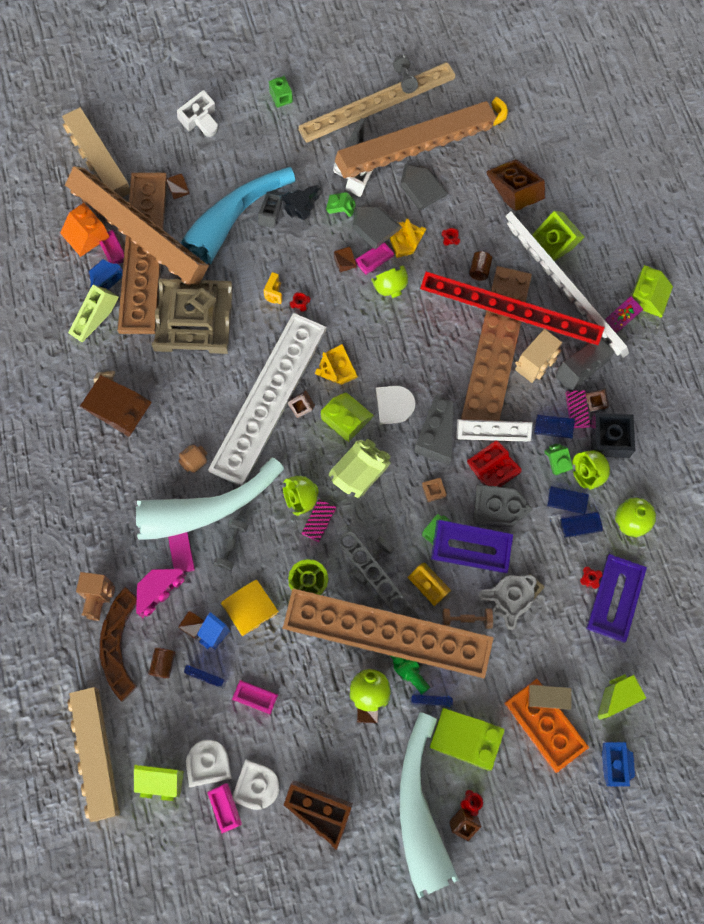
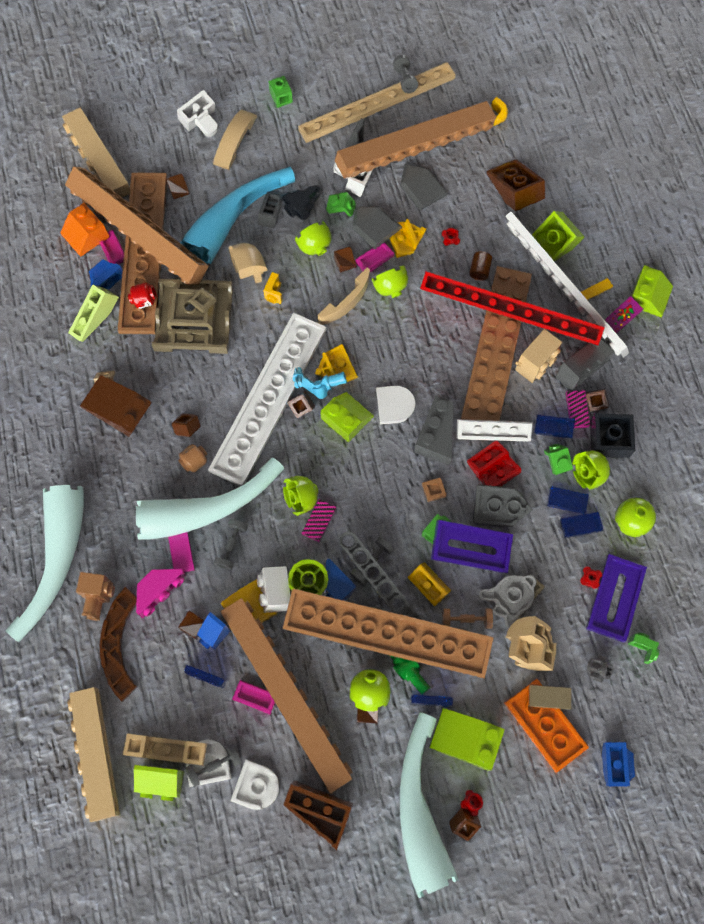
reddish brown piece [148,648,176,678] -> none
dark pink tile [207,783,242,833] -> none
red plate [290,292,311,312] -> none
yellowish green brick [329,439,391,498] -> none
lime slope [597,674,646,720] -> none
none -> light aqua brick [5,485,84,642]
none -> tan slope [123,734,207,766]
none -> red head [128,282,157,309]
none -> reddish brown slope [172,413,201,437]
none -> dark grey wheel [185,744,241,787]
none -> tan slope [213,109,257,170]
none -> medium nougat brick [220,598,353,794]
none -> tan brick [229,243,267,284]
none -> white piece [257,566,291,613]
none -> medium azure pin [293,367,347,399]
none -> lime cylinder [295,221,332,256]
none -> tan slope [318,267,370,325]
none -> blue slope [325,558,356,601]
none -> tan brick [506,616,556,671]
none -> yellow window [581,278,613,300]
none -> flat silver gear [587,655,613,682]
none -> bright green bracket [628,632,660,664]

